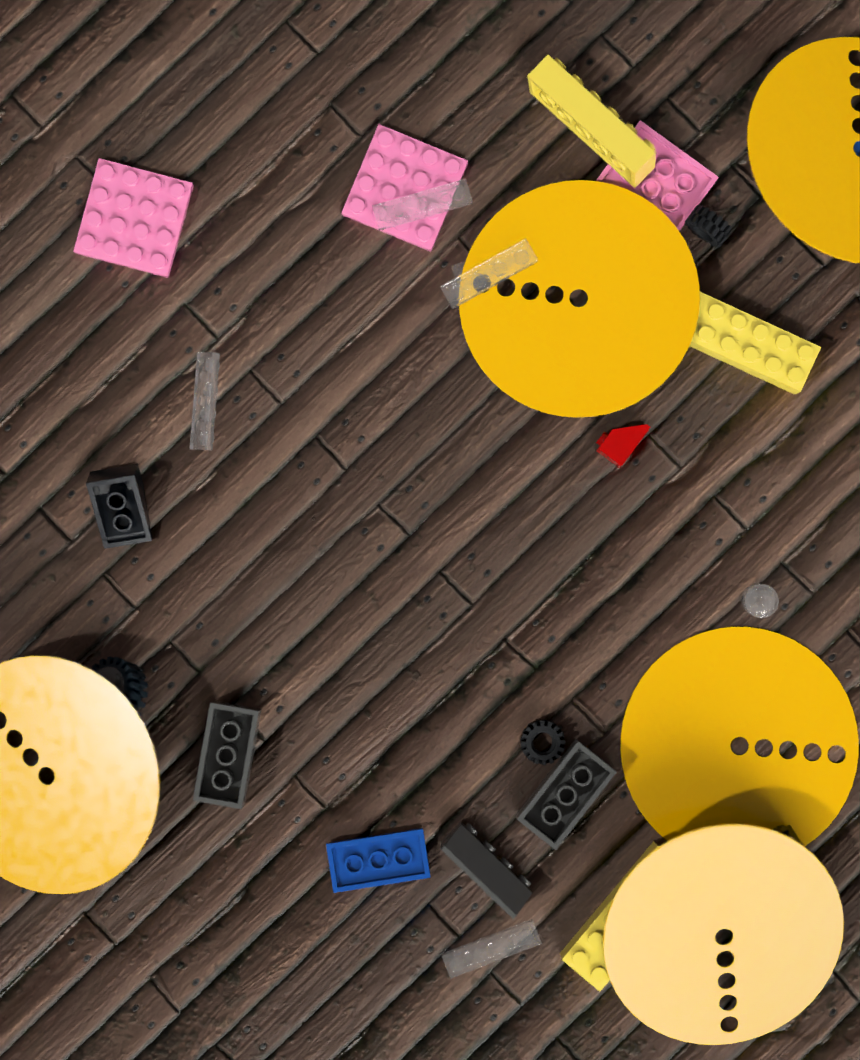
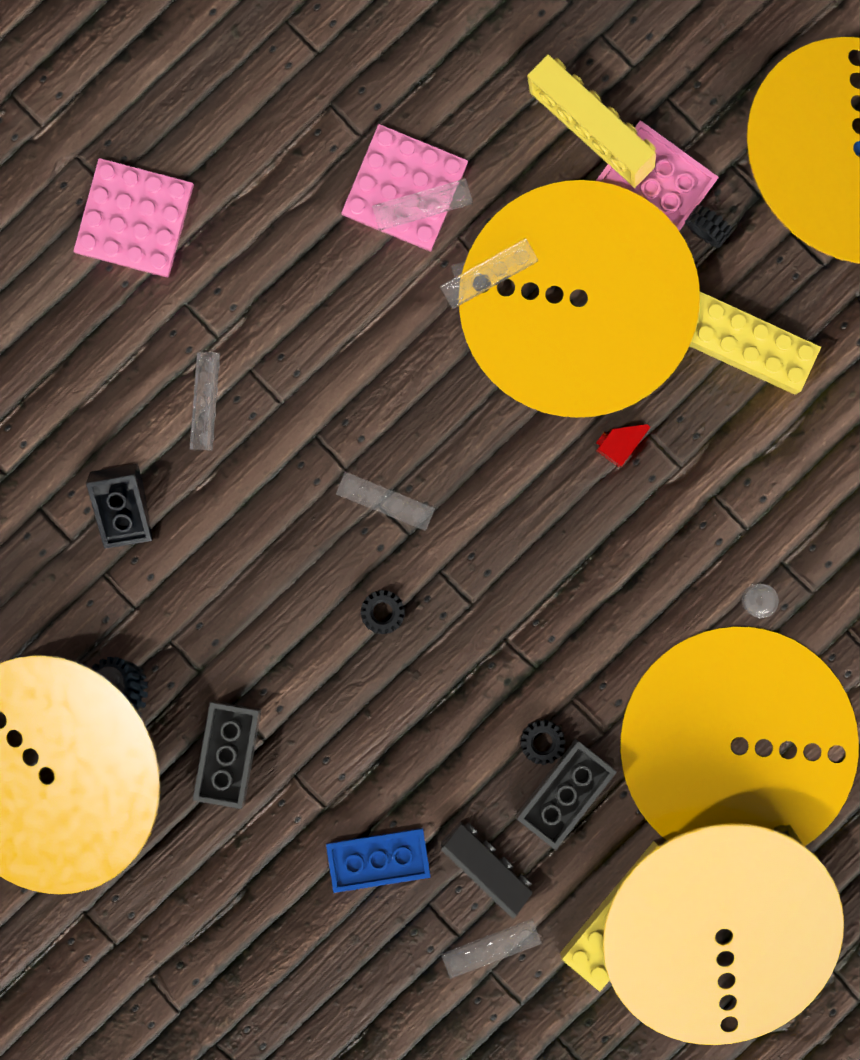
none -> clear plate [336,472,435,531]
none -> black tyre [361,590,405,634]

